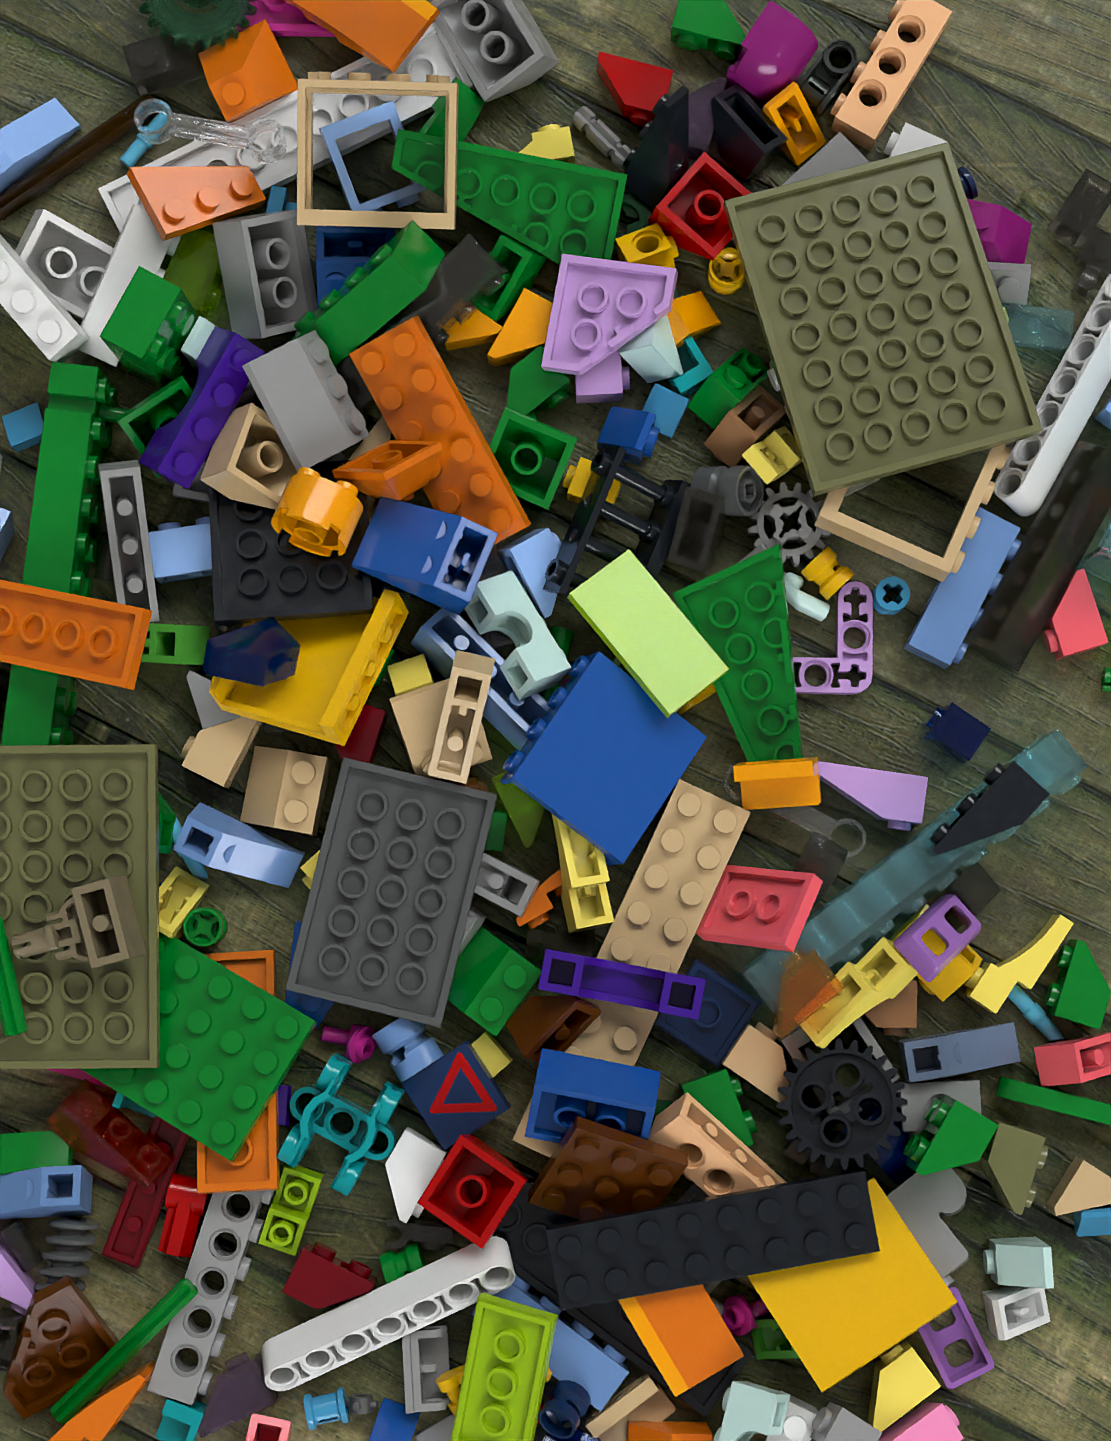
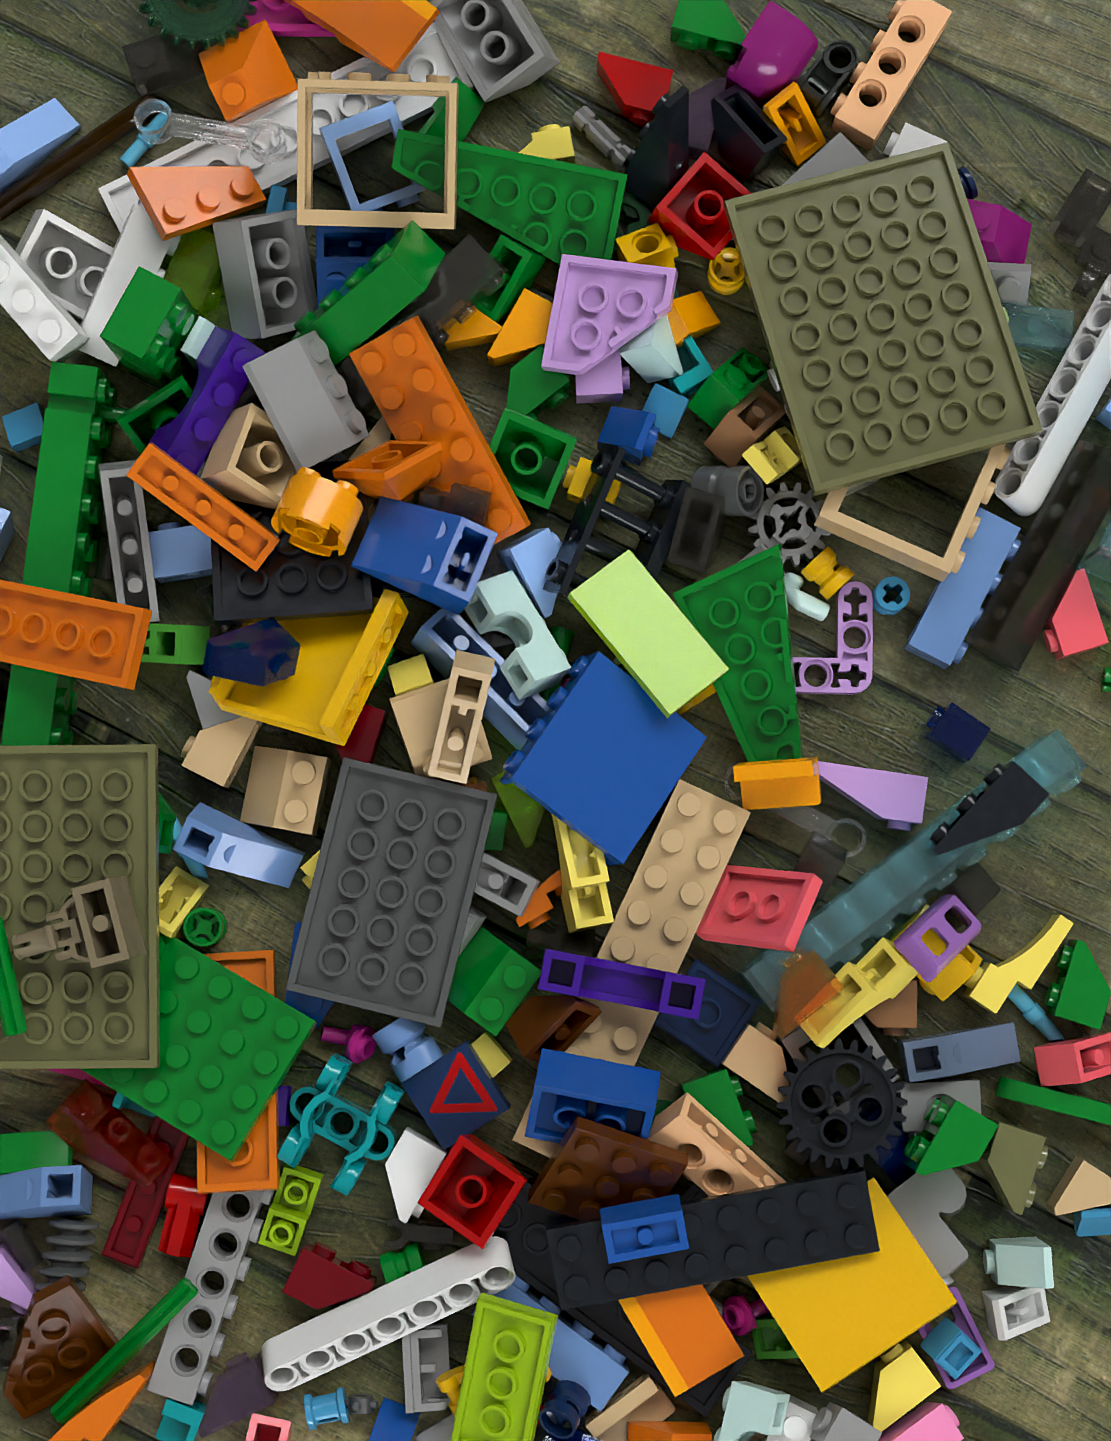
none -> orange plate [126,442,280,571]
none -> clear smoke plate [418,483,492,527]
none -> blue panel [600,1194,689,1264]
none -> dark azure slope [920,1317,983,1380]

